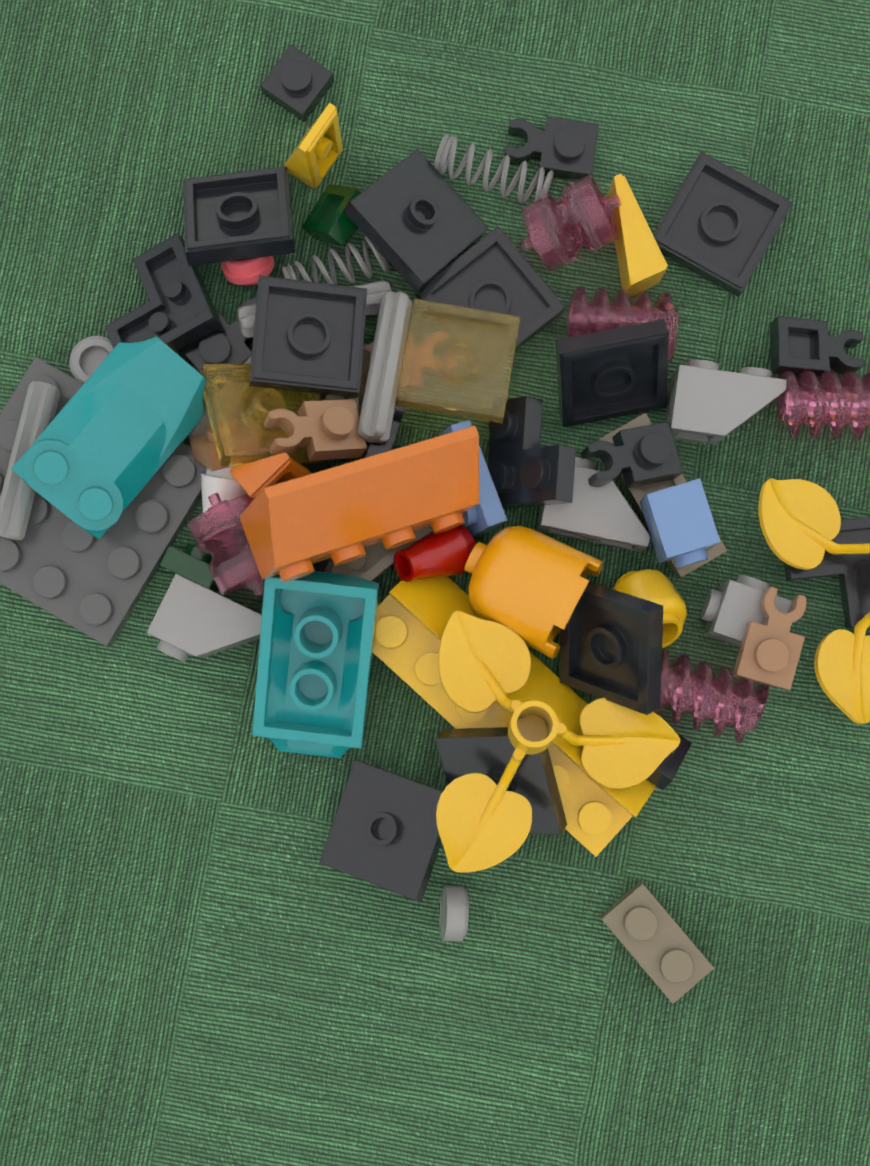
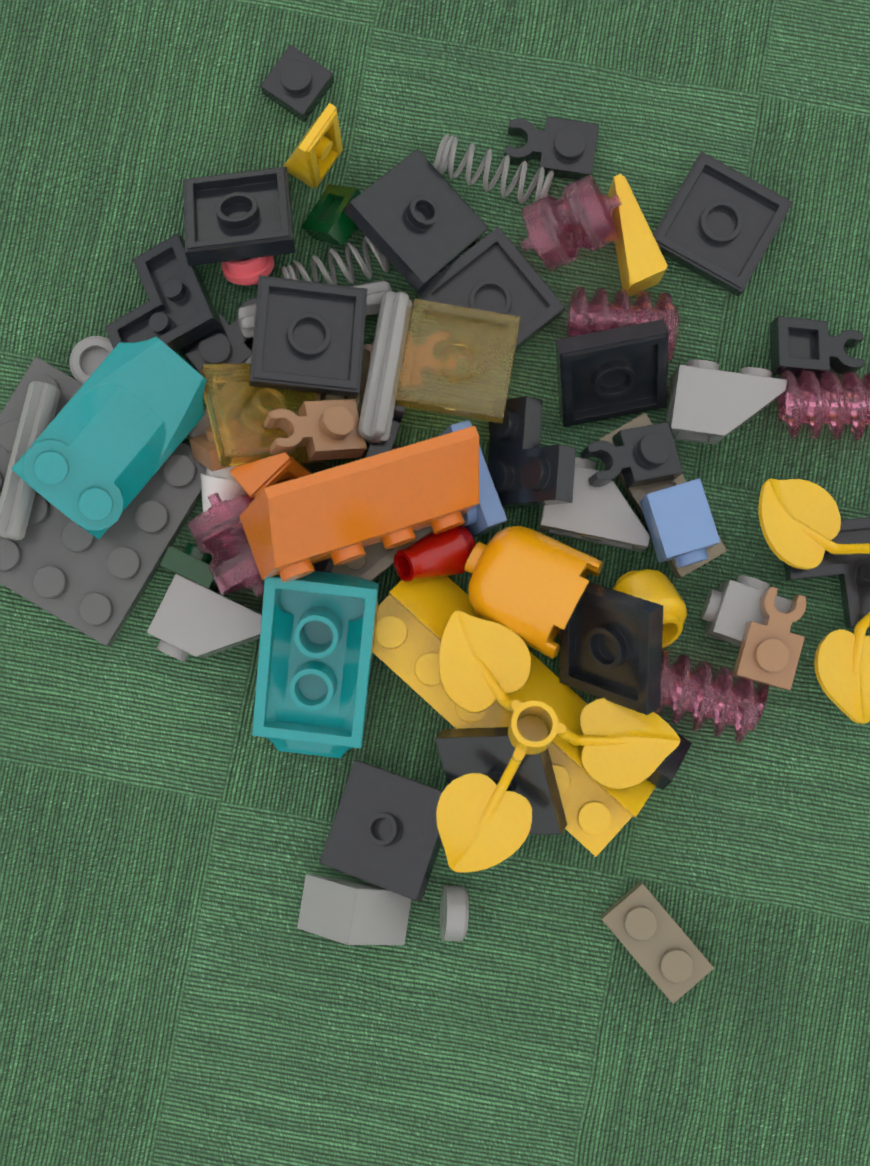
none -> light grey slope [297,873,411,945]

